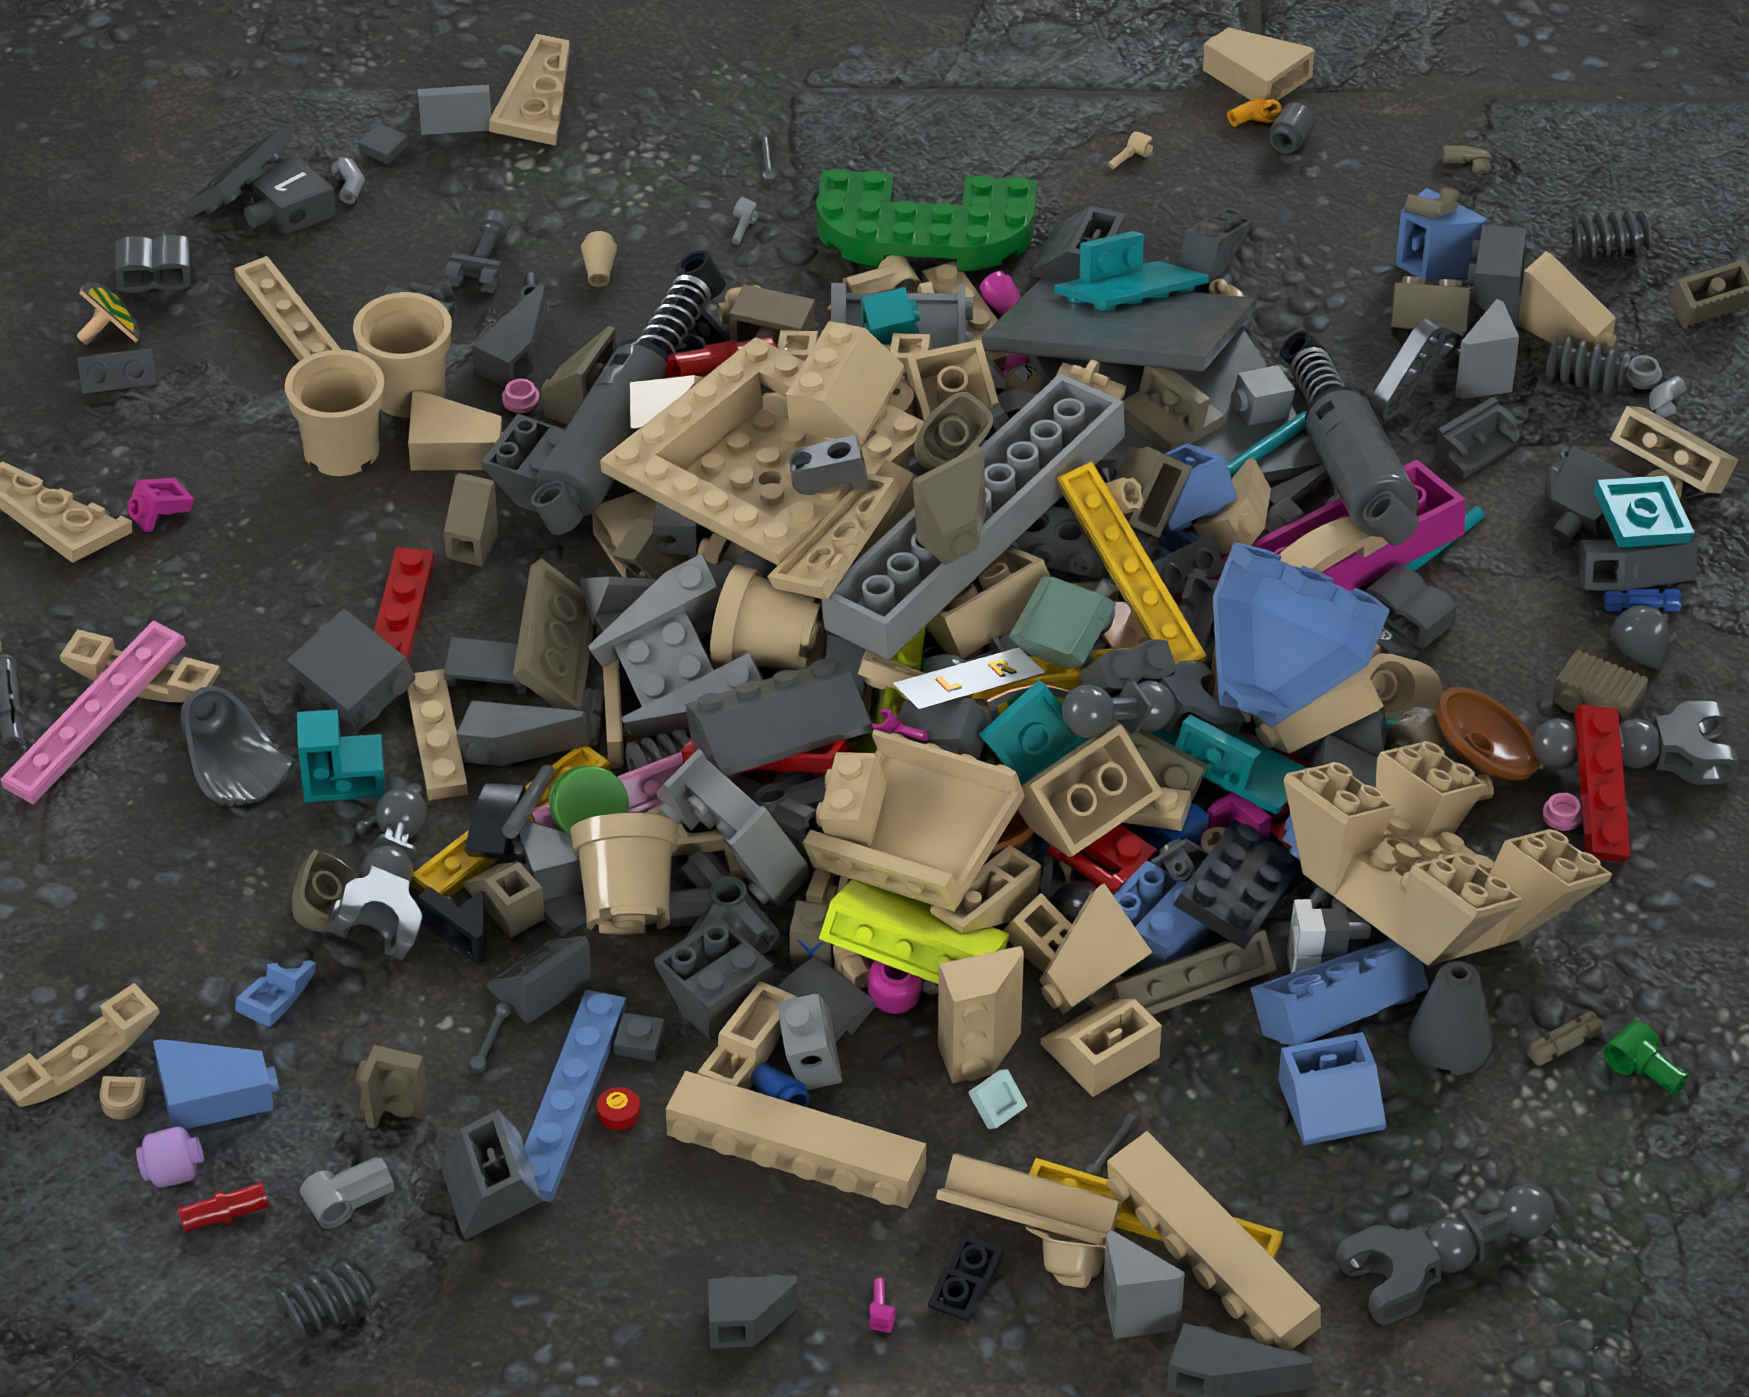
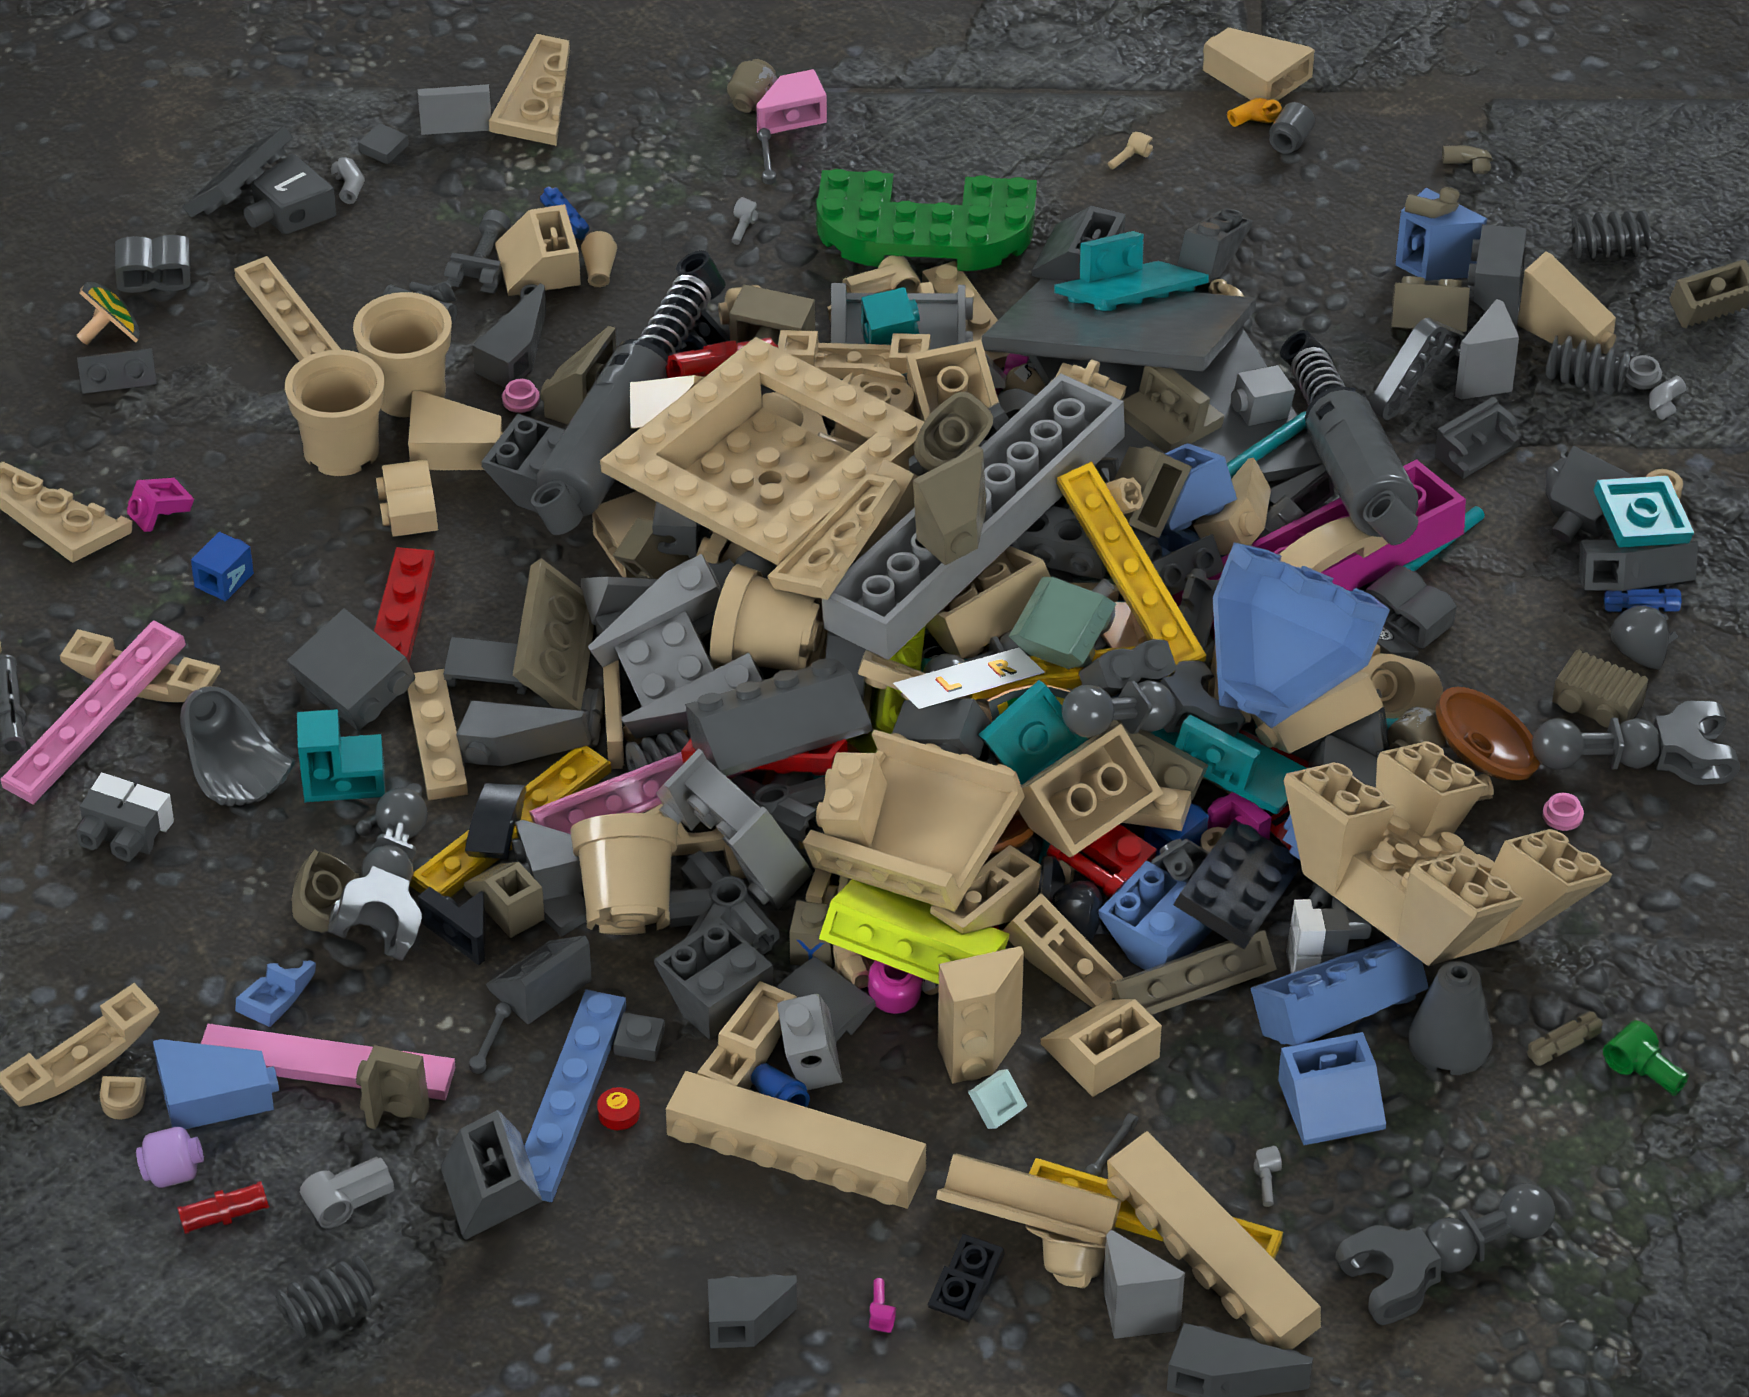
dark tan slope [444,473,499,567] -> none
dark grey bar [502,765,555,839] -> none
bright green head [549,765,629,834] -> none
tan slope [786,321,905,445] -> none
dark grey leg [789,434,869,495] -> none
dark pink hand [872,708,929,741] -> none
dark pink cone [980,271,1021,316] -> none
tan slope [1039,883,1152,1014] -> none
red plate [1574,704,1630,863] -> none
tan brick [1610,406,1738,493] -> none
none -> dark grey hips [77,772,174,862]
none -> blue brick [191,532,254,602]
none -> bright pink tile [201,1024,456,1100]
none -> tan brick [376,459,438,537]
none -> tan slope [495,204,581,296]
none -> blue axle [540,187,589,240]
none -> dark tan head [727,59,778,113]
none -> bright pink slope [756,69,827,134]
none -> light grey hand [1253,1146,1282,1207]

